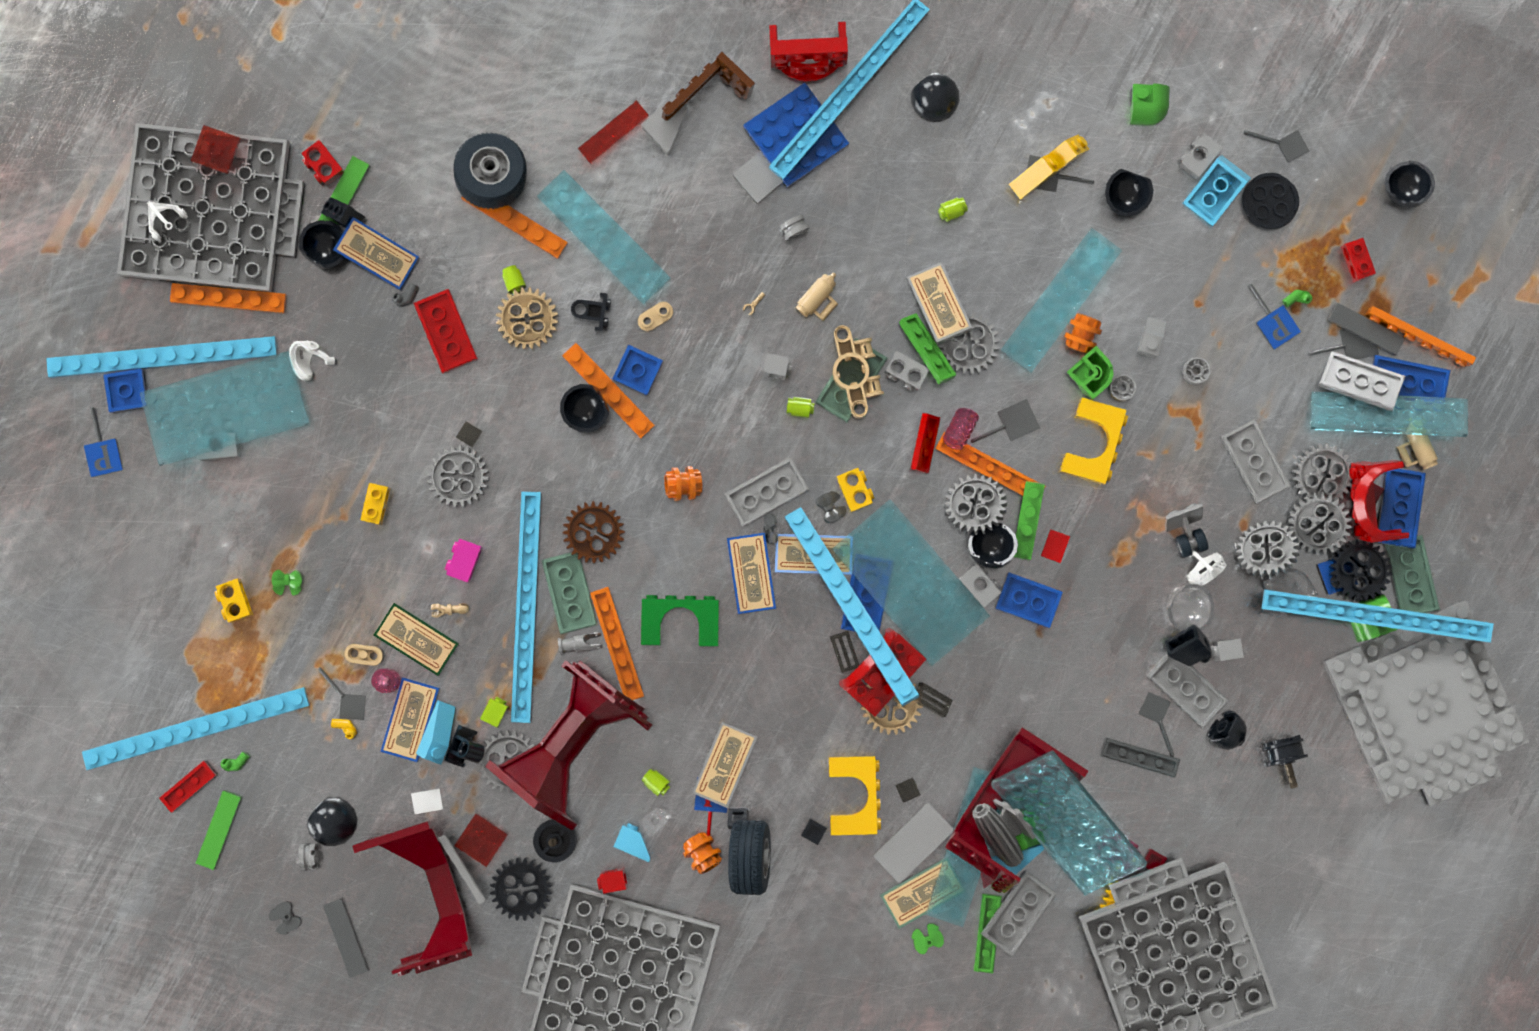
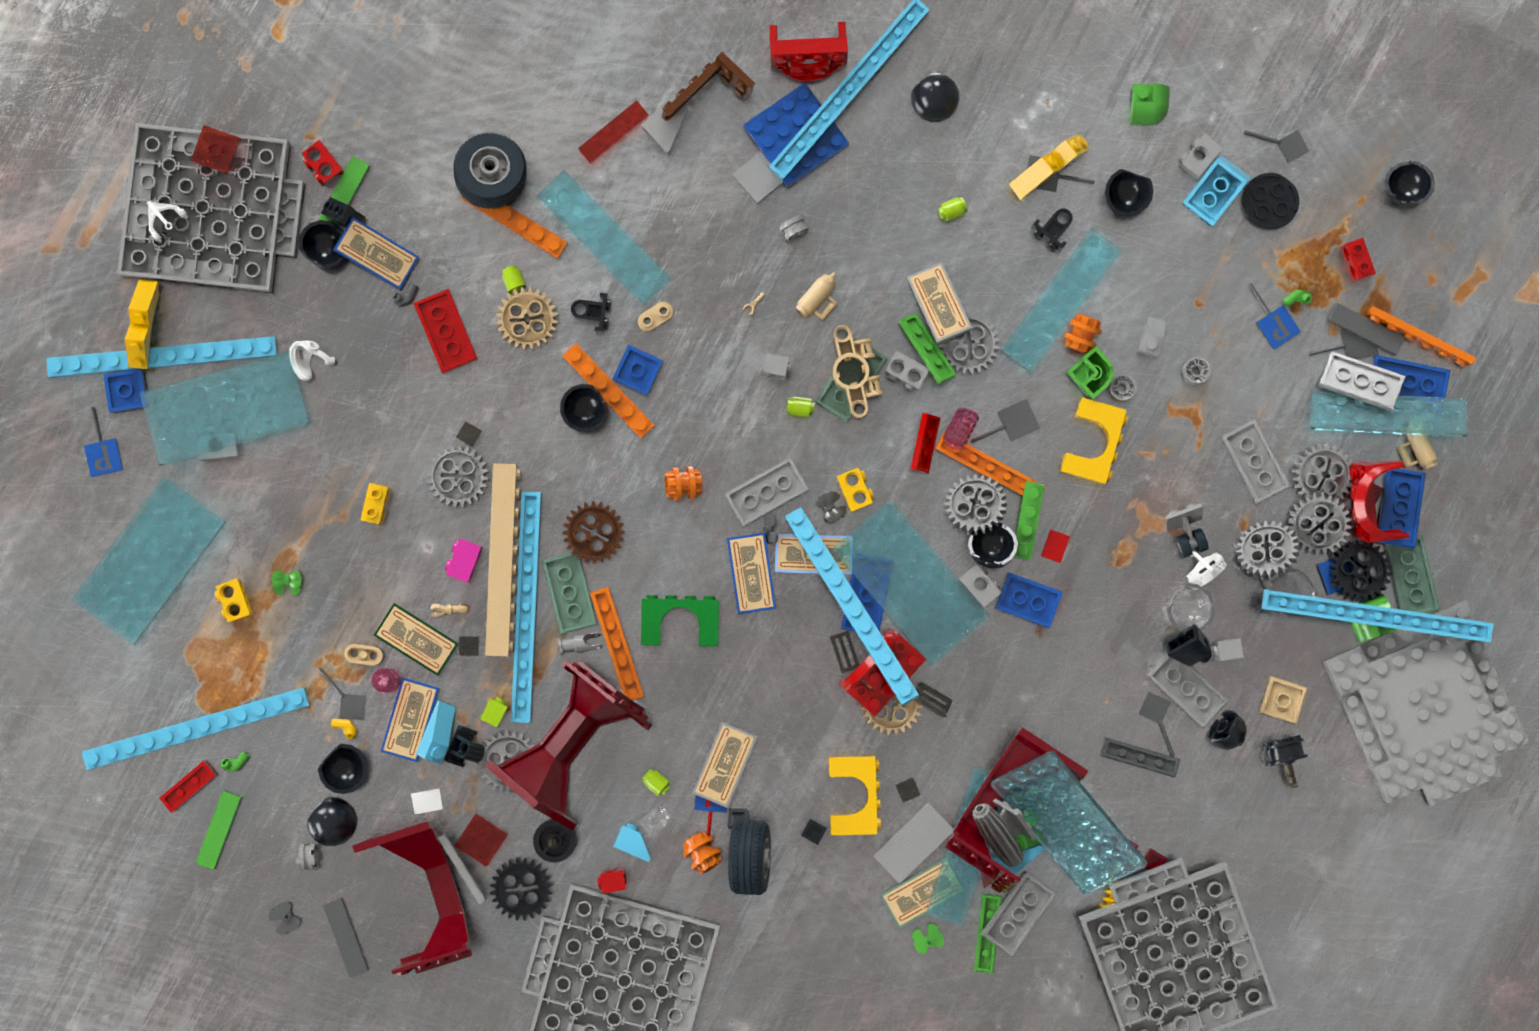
orange plate [170,283,287,314] -> none
none -> clear light blue plate [71,476,226,645]
none -> yellow arch [125,279,160,369]
none -> black cylinder [318,744,368,794]
none -> clear smoke tile [459,636,479,656]
none -> tan brick [485,463,521,657]
none -> black pin [1031,208,1073,251]
none -> tan tile [1259,676,1308,725]

